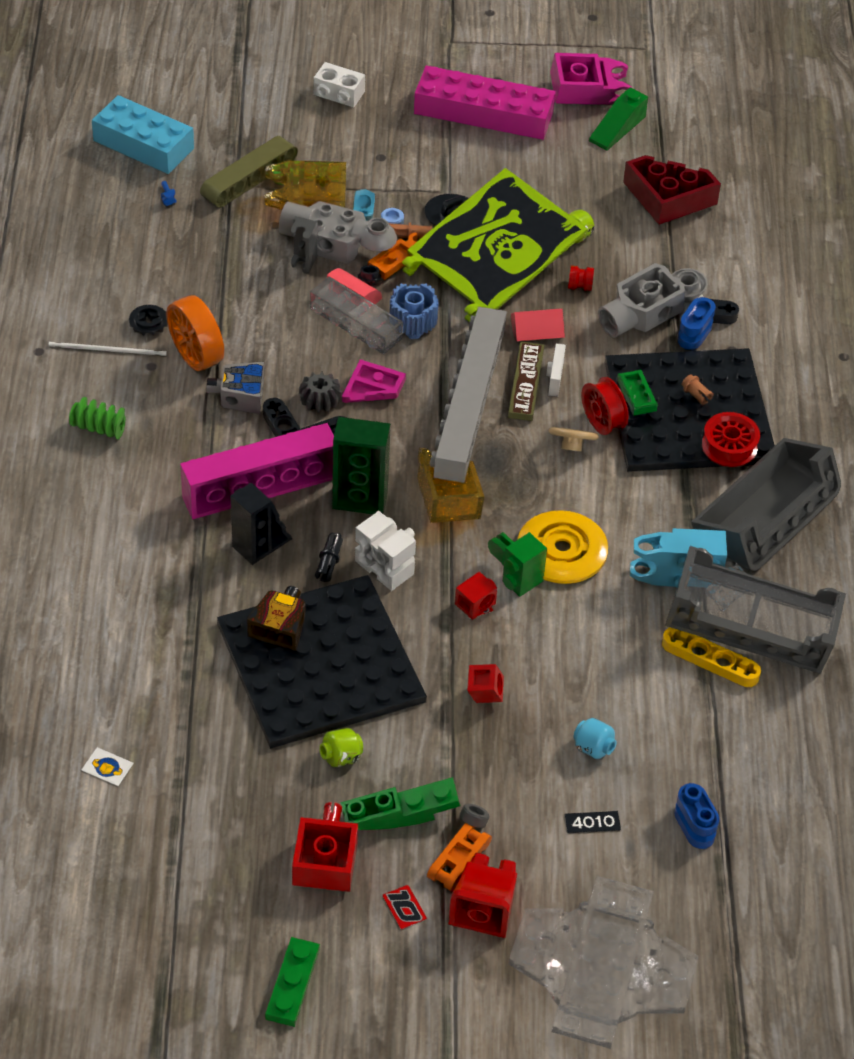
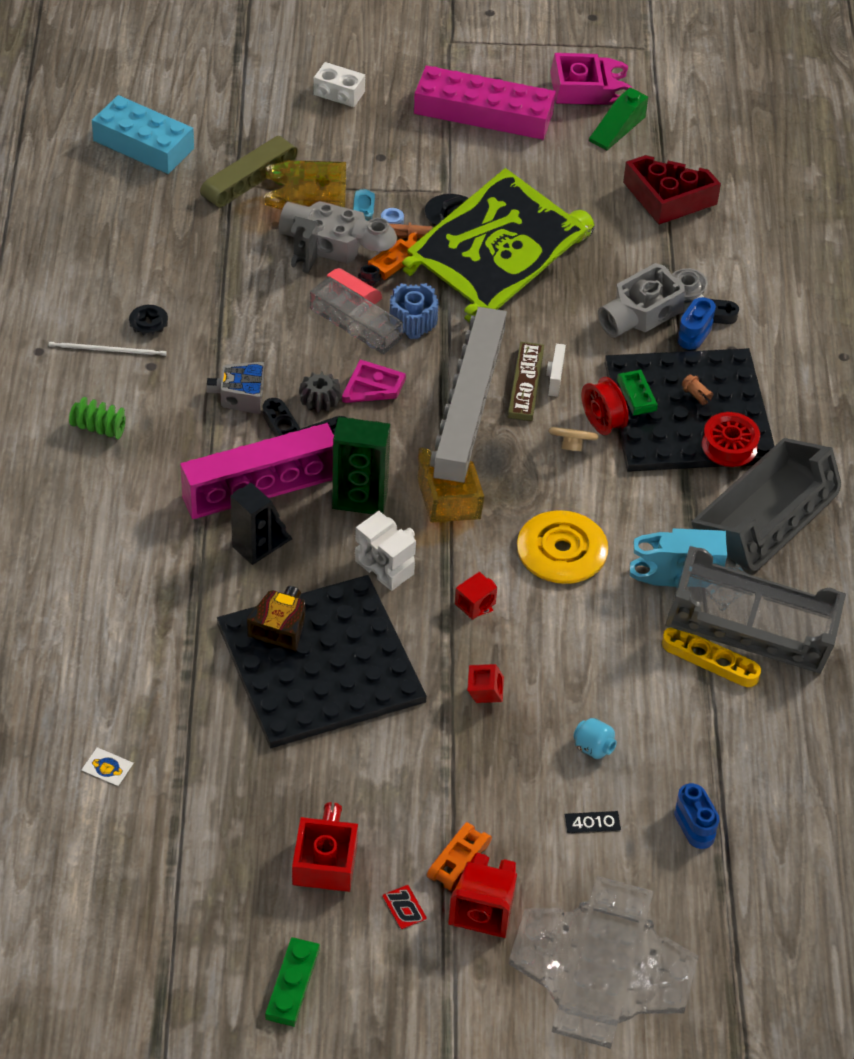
blue hand [161,181,177,206] -> none
orange piece [166,295,224,371] -> none
black axle [315,532,343,582] -> none
lime head [319,728,363,767] -> none
green slope [340,777,461,830] -> none
dark grey tile [459,804,490,828] -> none
green brick [488,532,547,597] -> none
coral brick [511,309,565,341] -> none
red wheel [568,265,594,291] -> none

